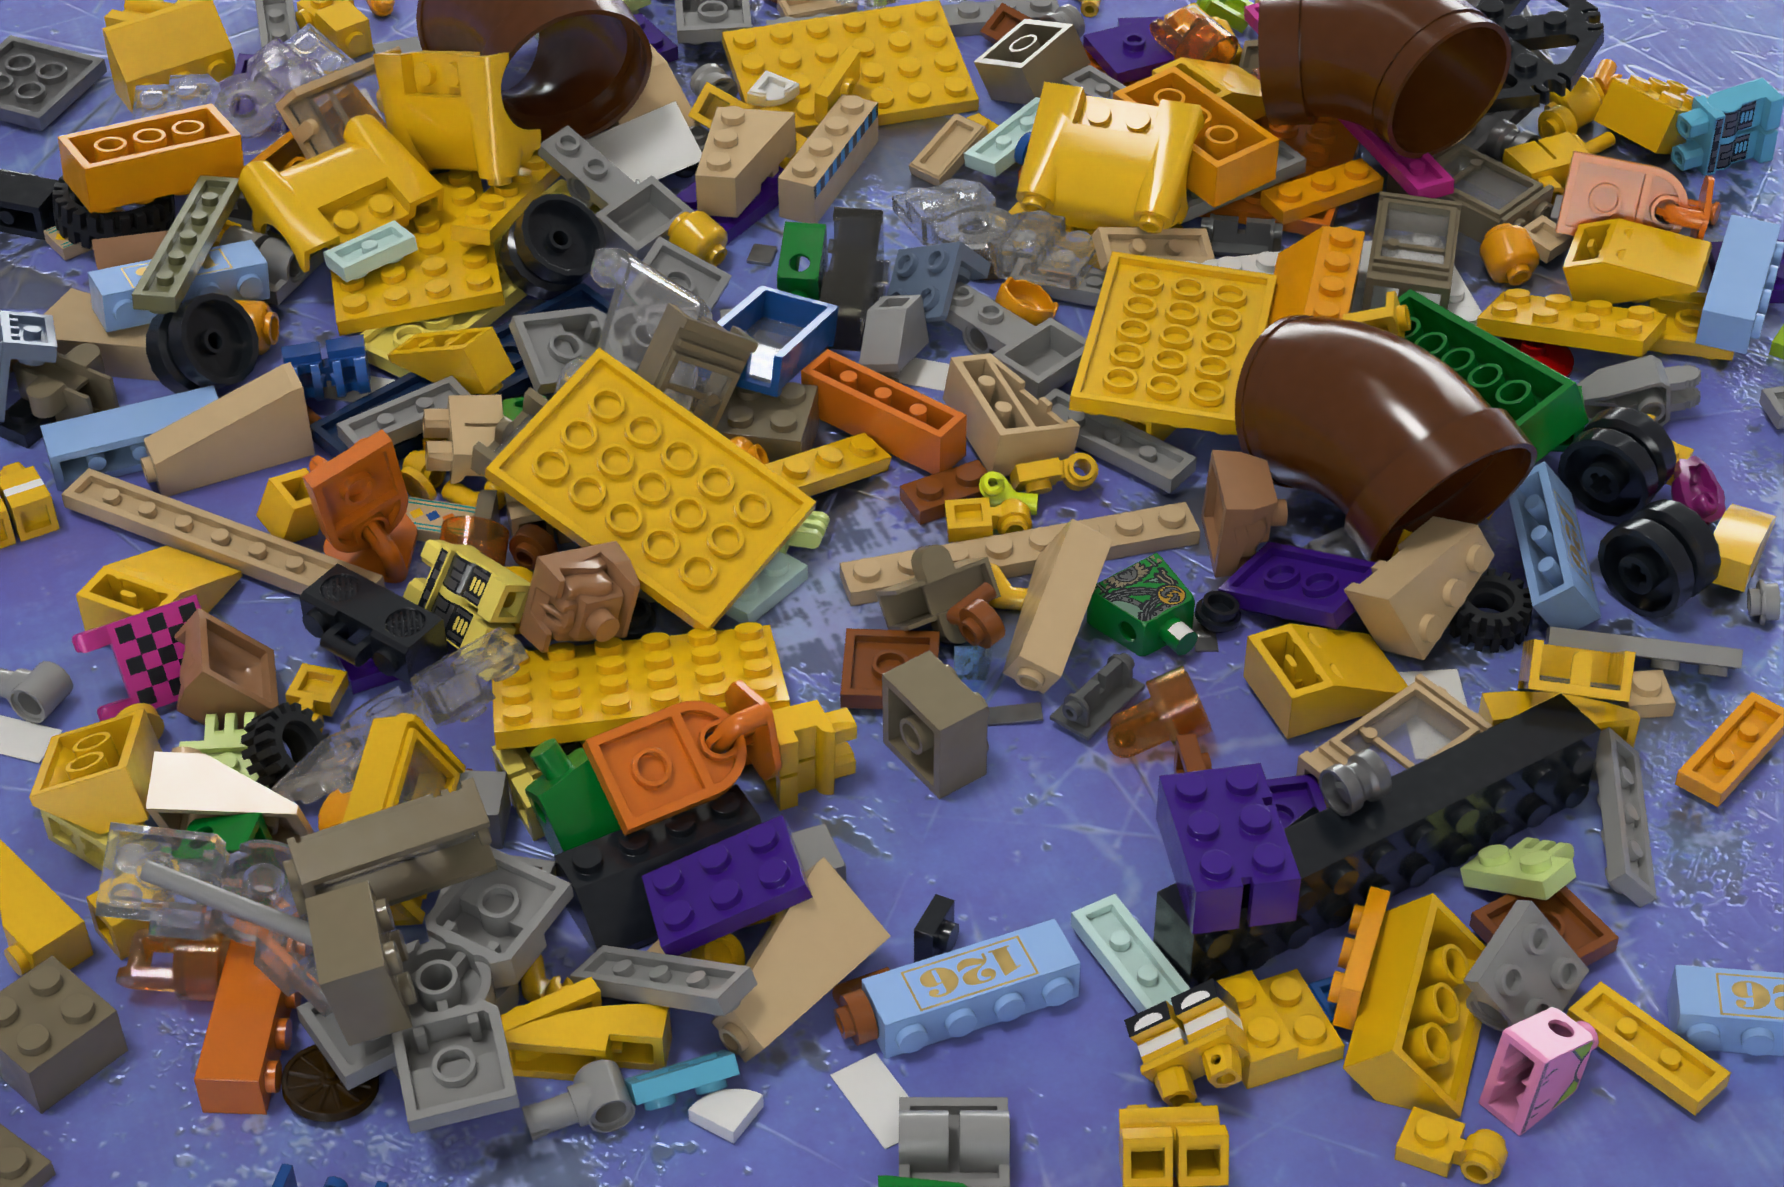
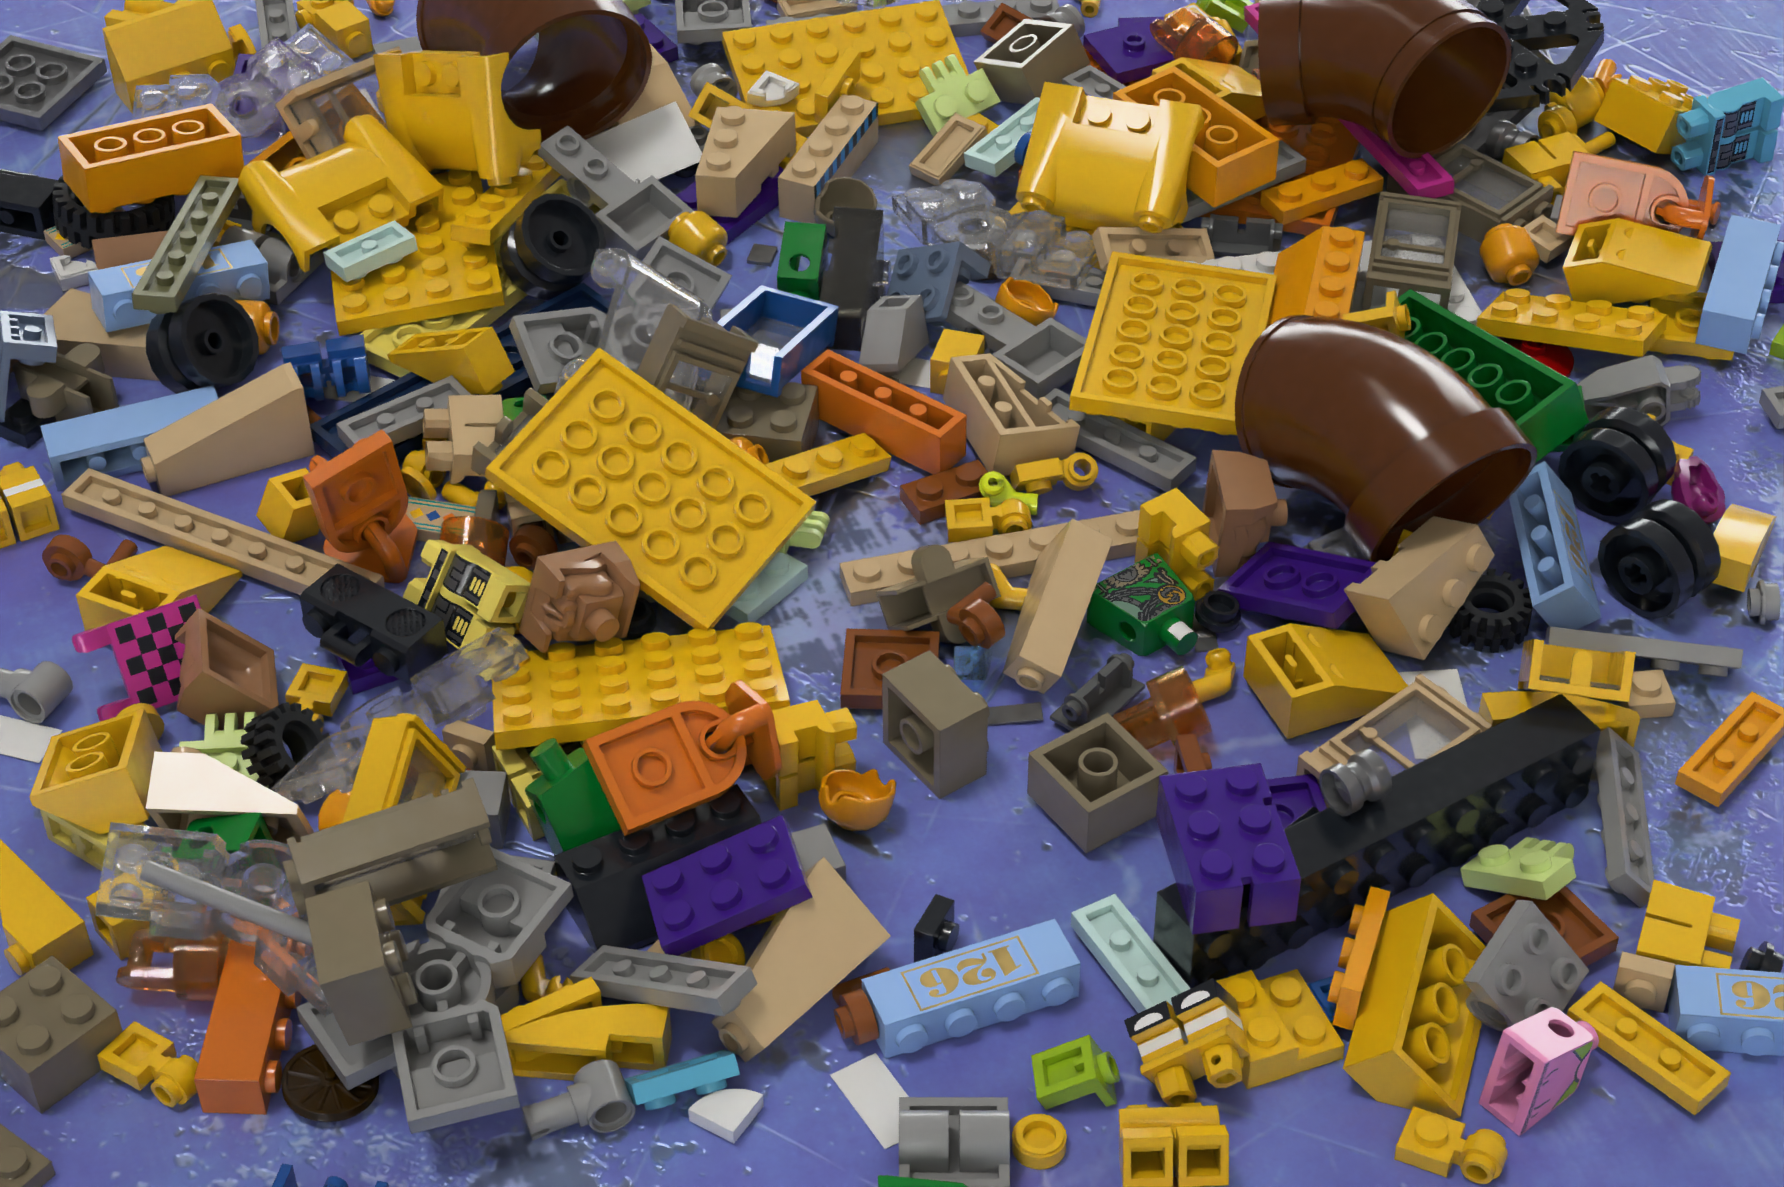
none -> dark orange plate [42,534,138,581]
none -> white tile [49,255,98,291]
none -> yellow plate [97,1021,198,1108]
none -> yellow tile [228,24,258,63]
none -> tan plate [442,718,496,771]
none -> dark tan hair [813,177,877,239]
none -> light orange hair [819,769,896,831]
none -> yellowish green hinge [915,54,1001,137]
none -> yellow brick [930,329,985,394]
none -> yellow tile [1012,1114,1067,1170]
none -> dark tan brick [1027,712,1168,853]
none -> lime bracket [1031,1034,1120,1110]
none -> yellow hips [1134,487,1219,601]
none -> yellow arm [1182,648,1236,707]
none -> tan plate [1613,951,1675,1013]
none -> yellow hips [1636,880,1740,969]
none -> black plate [1739,941,1784,973]

